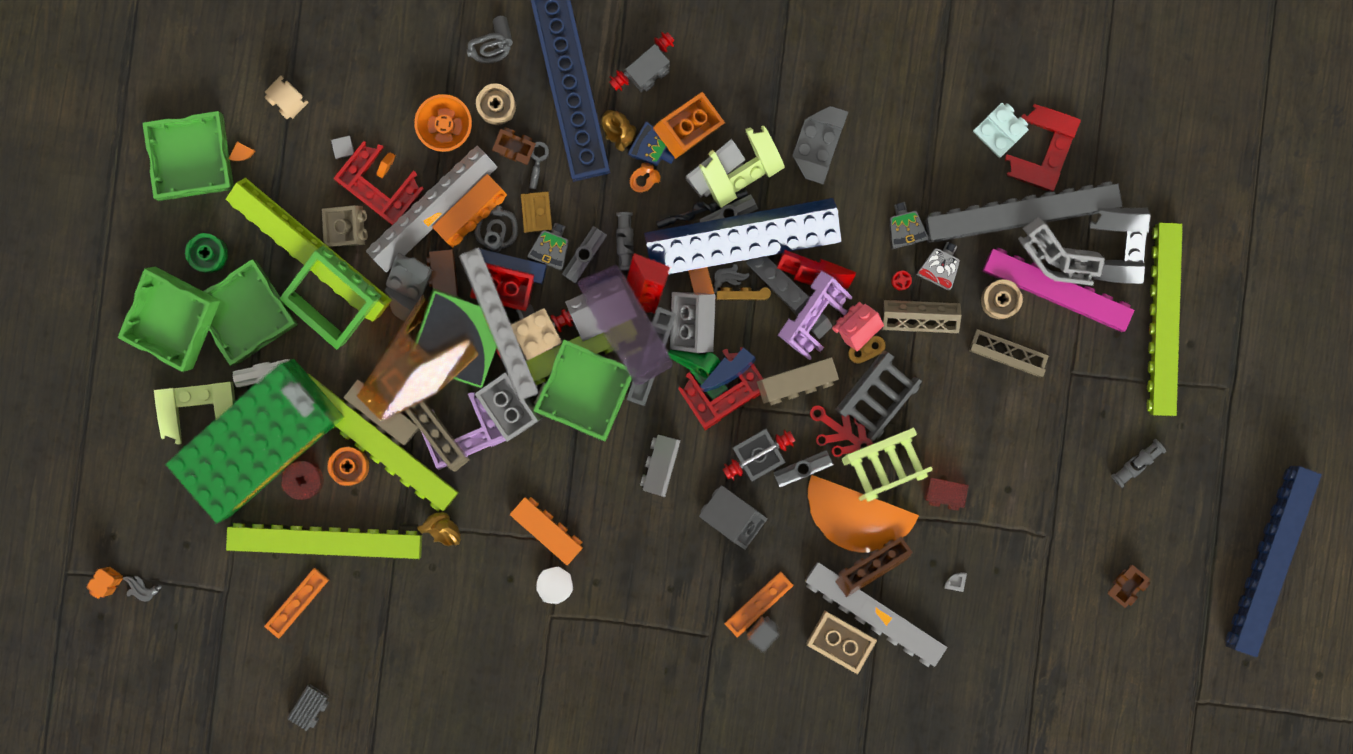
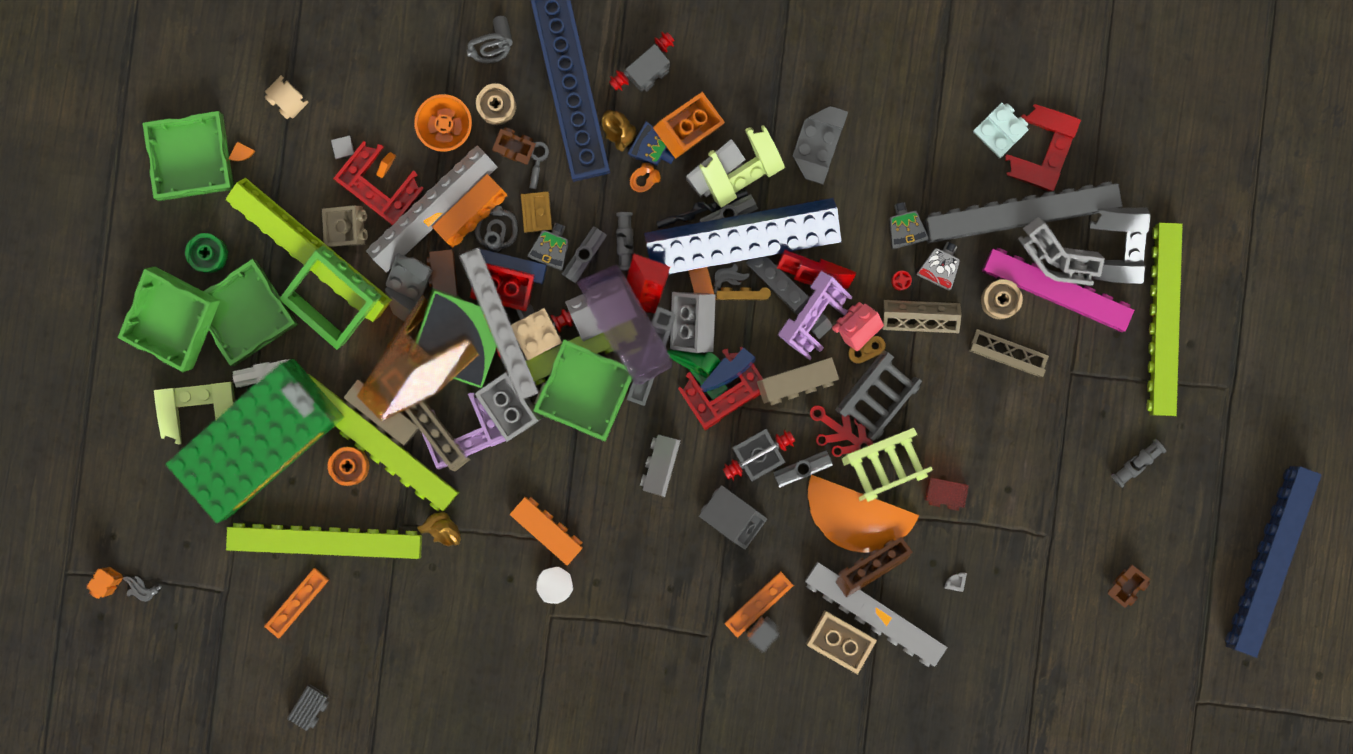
clear red brick [282,461,324,500] -> none

